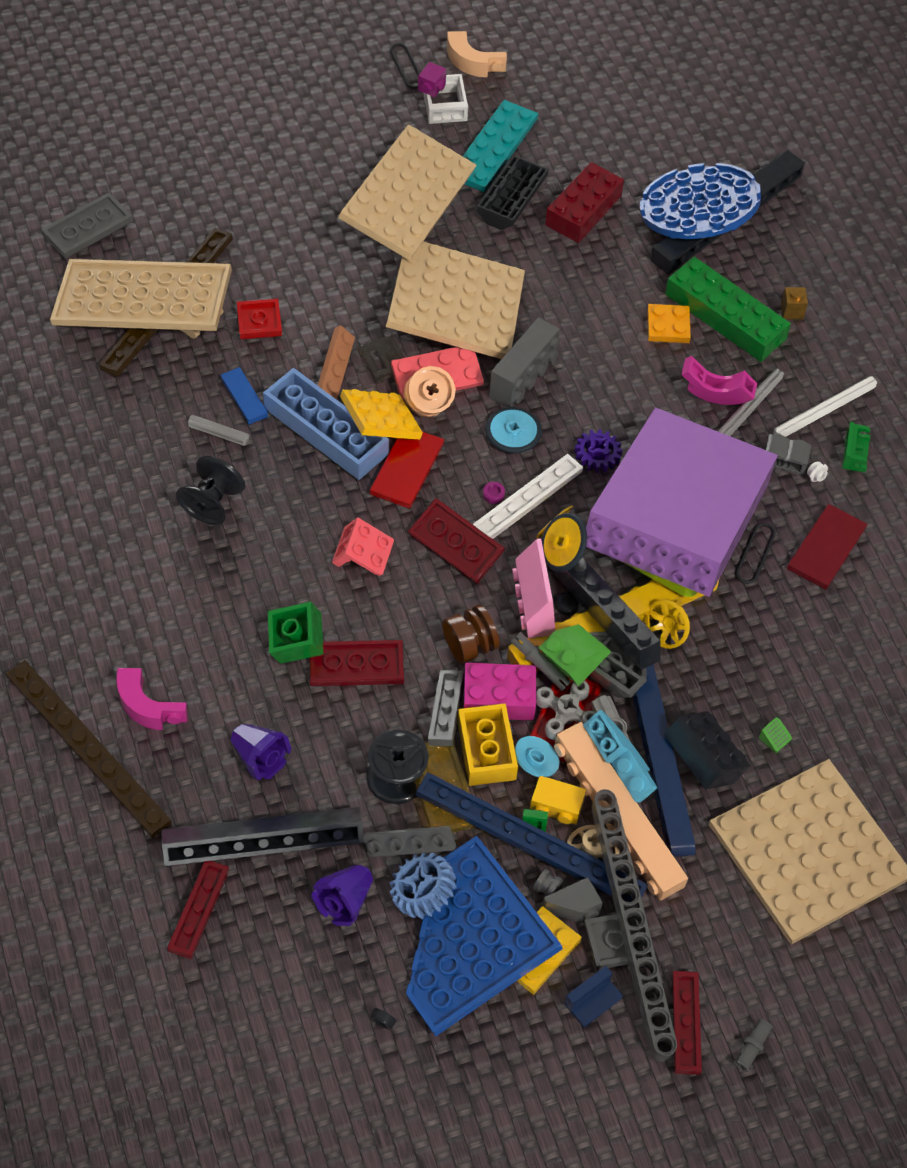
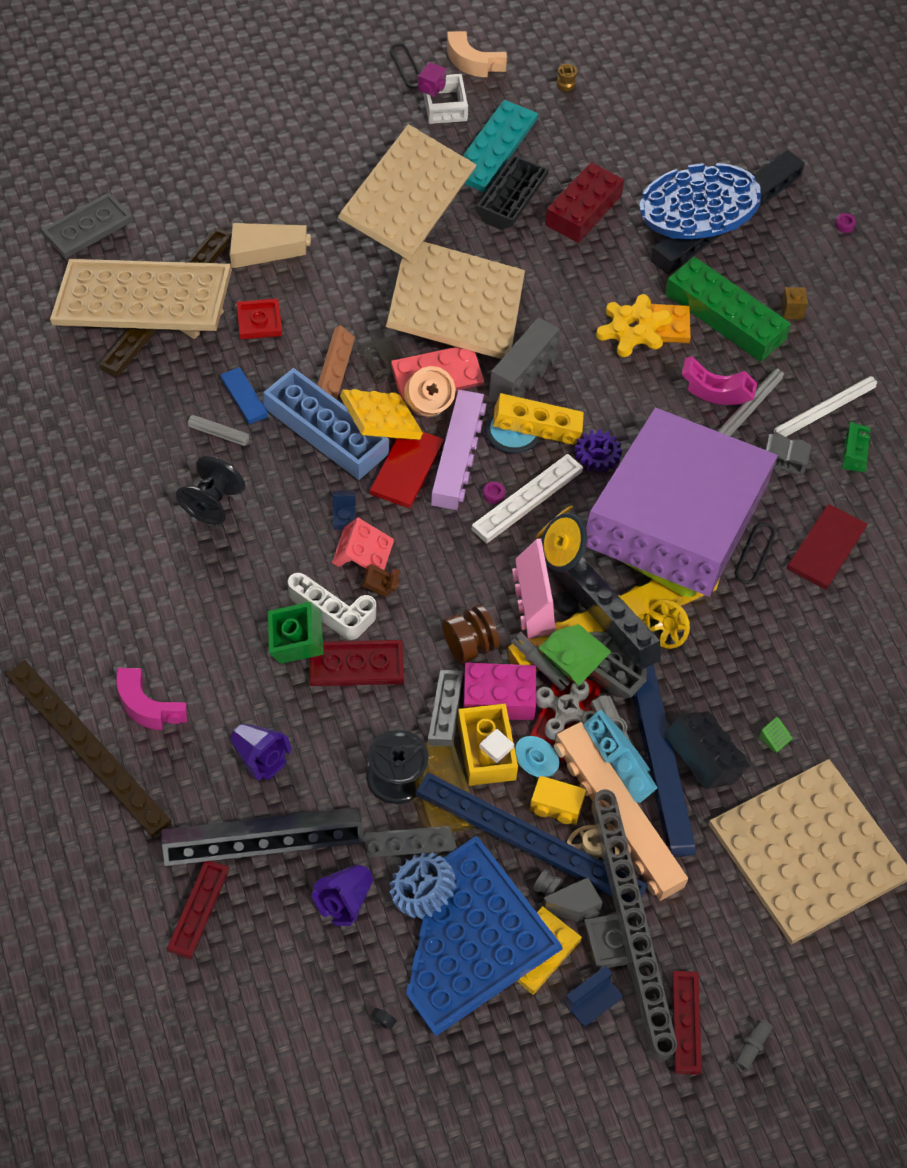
dark red tile [408,498,505,584] -> none
green plate [522,809,548,832] -> none
white plate [807,462,828,482] -> none
none -> tan slope [230,223,311,268]
none -> white beam [288,573,376,640]
none -> dark blue slope [333,490,356,530]
none -> reddish brown bracket [361,564,400,597]
none -> lavender brick [431,390,487,510]
none -> white tile [479,729,514,763]
none -> yellow brick [493,393,584,445]
none -> pearl gold wheel [557,64,577,91]
none -> yellow plate [596,294,672,357]
none -> magenta tile [835,213,856,233]

